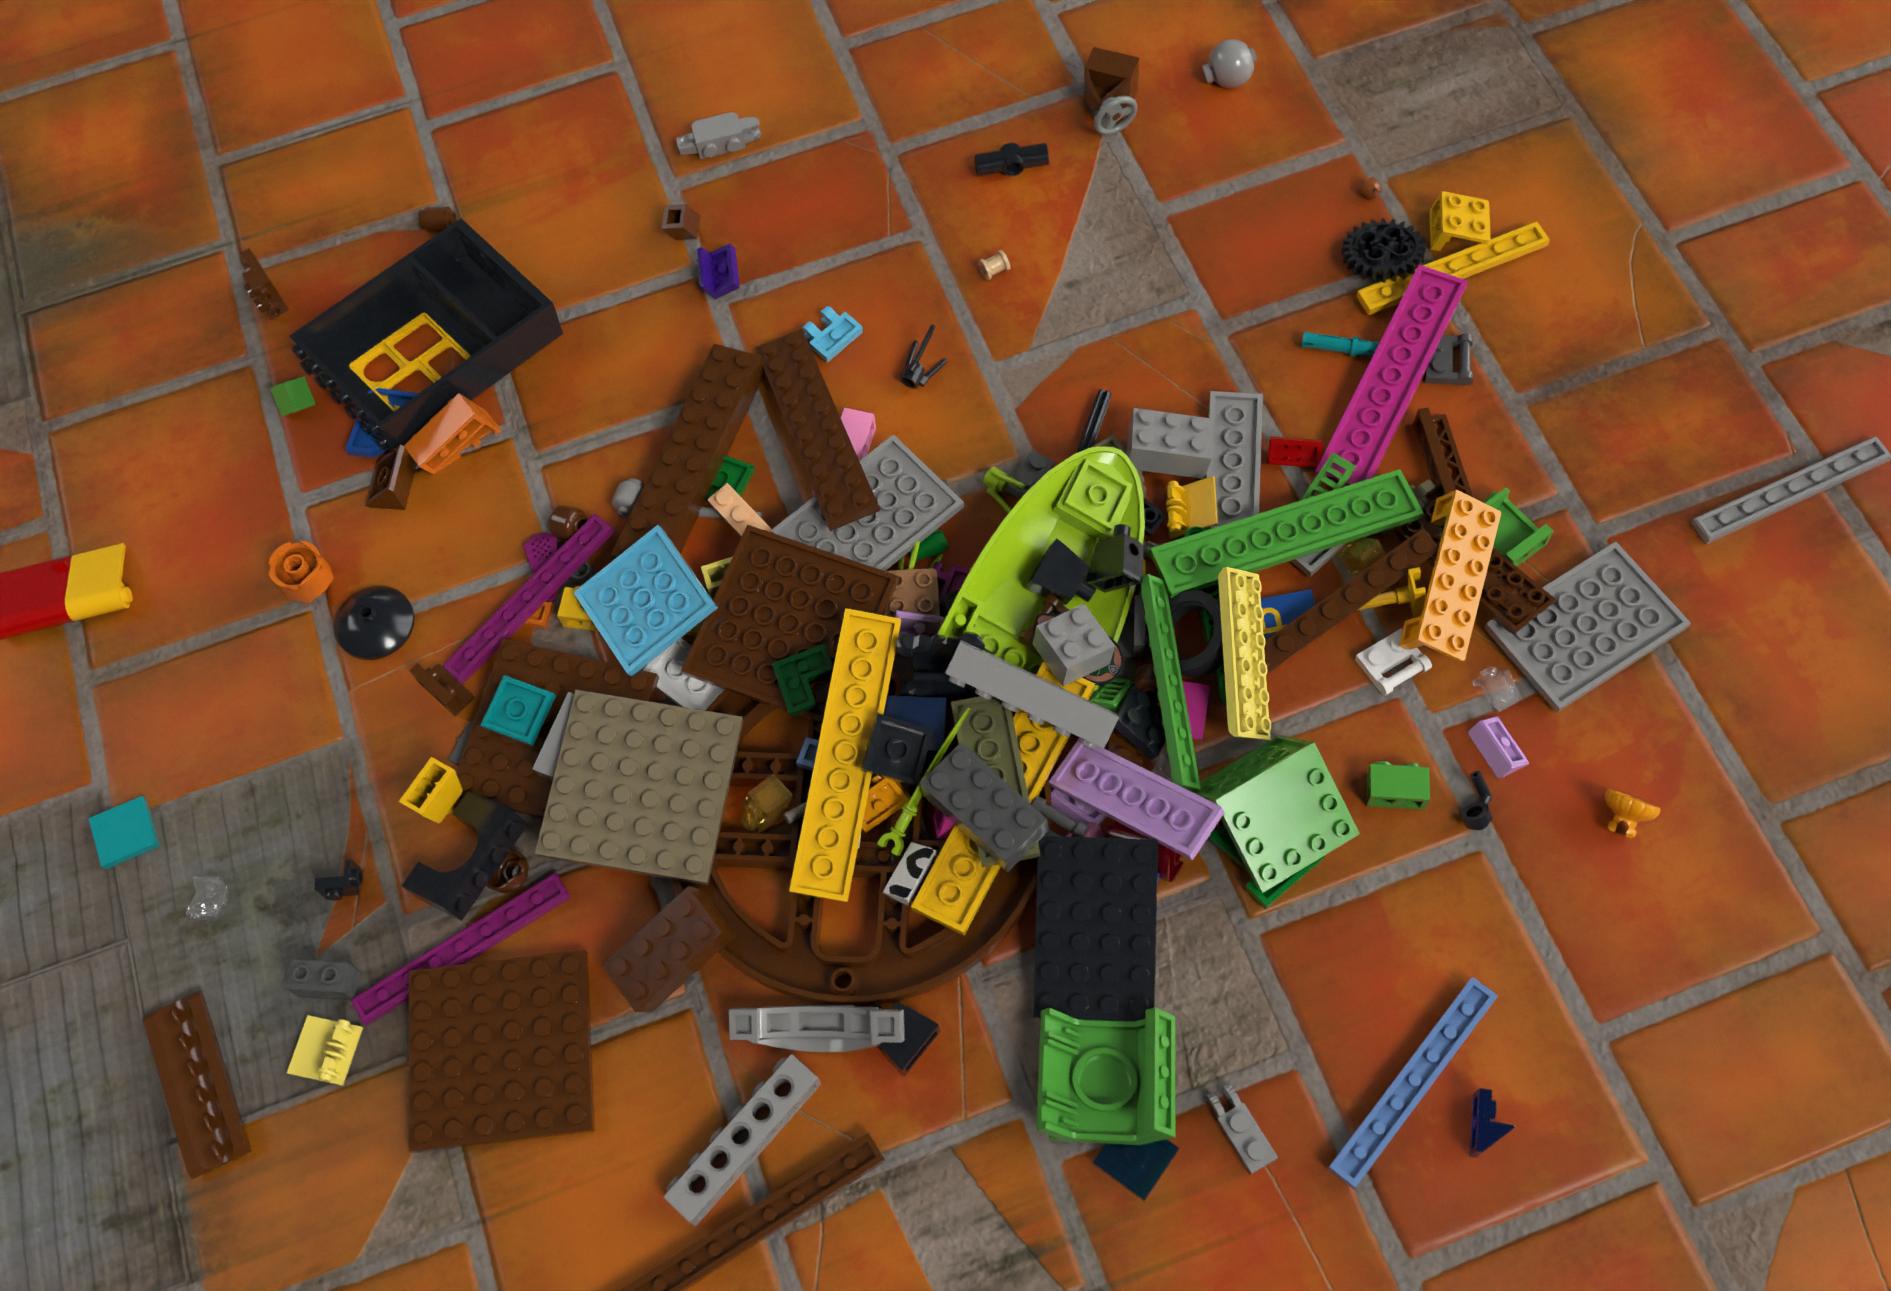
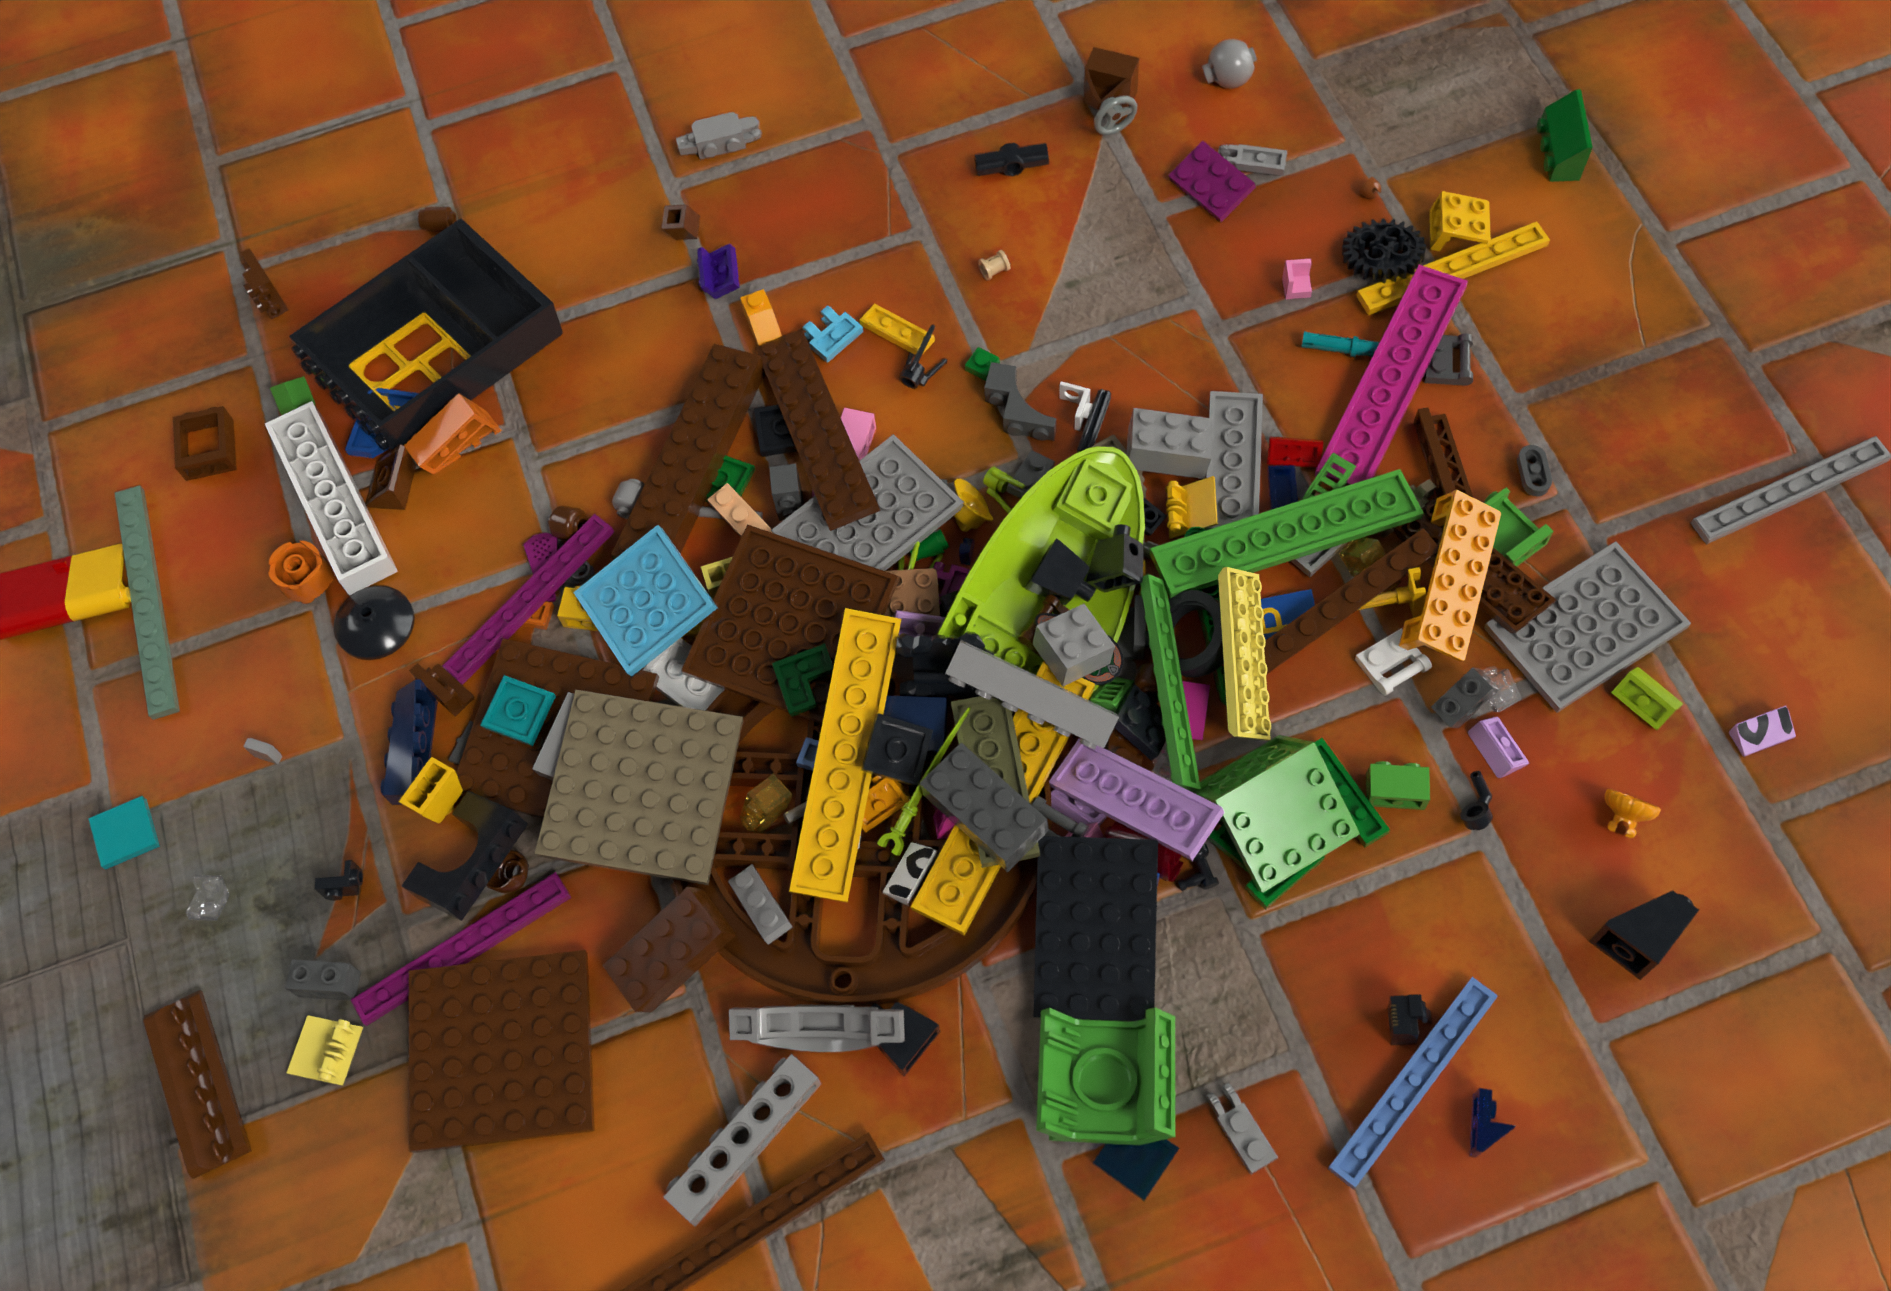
none -> sand green plate [115,485,180,720]
none -> reddish brown window [173,406,237,481]
none -> light grey tile [243,738,283,765]
none -> white brick [265,401,398,596]
none -> dark blue wedge [381,679,438,805]
none -> light grey plate [728,864,792,945]
none -> light orange slope [740,289,782,346]
none -> black plate [754,405,797,457]
none -> dark grey brick [769,464,804,521]
none -> yellow tile [859,303,935,355]
none -> yellow piece [954,478,993,532]
none -> tile [959,538,975,565]
none -> green plate [965,347,1000,381]
none -> dark grey arch [984,362,1056,441]
none -> white bracket [1059,382,1092,431]
none -> magenta plate [1168,141,1256,222]
none -> black piece [1177,844,1219,891]
none -> light grey hinge [1218,144,1287,176]
none -> clear blue tile [1267,465,1298,510]
none -> bright pink panel [1282,259,1312,299]
none -> green plate [1315,738,1390,848]
none -> black piece [1388,994,1432,1045]
none -> dark grey brick [1431,667,1500,728]
none -> dark grey plate [1517,445,1552,496]
none -> green slope [1537,89,1593,182]
none -> black slope [1589,890,1699,980]
none -> lime panel [1611,667,1683,730]
none -> lavender slope [1728,706,1796,757]

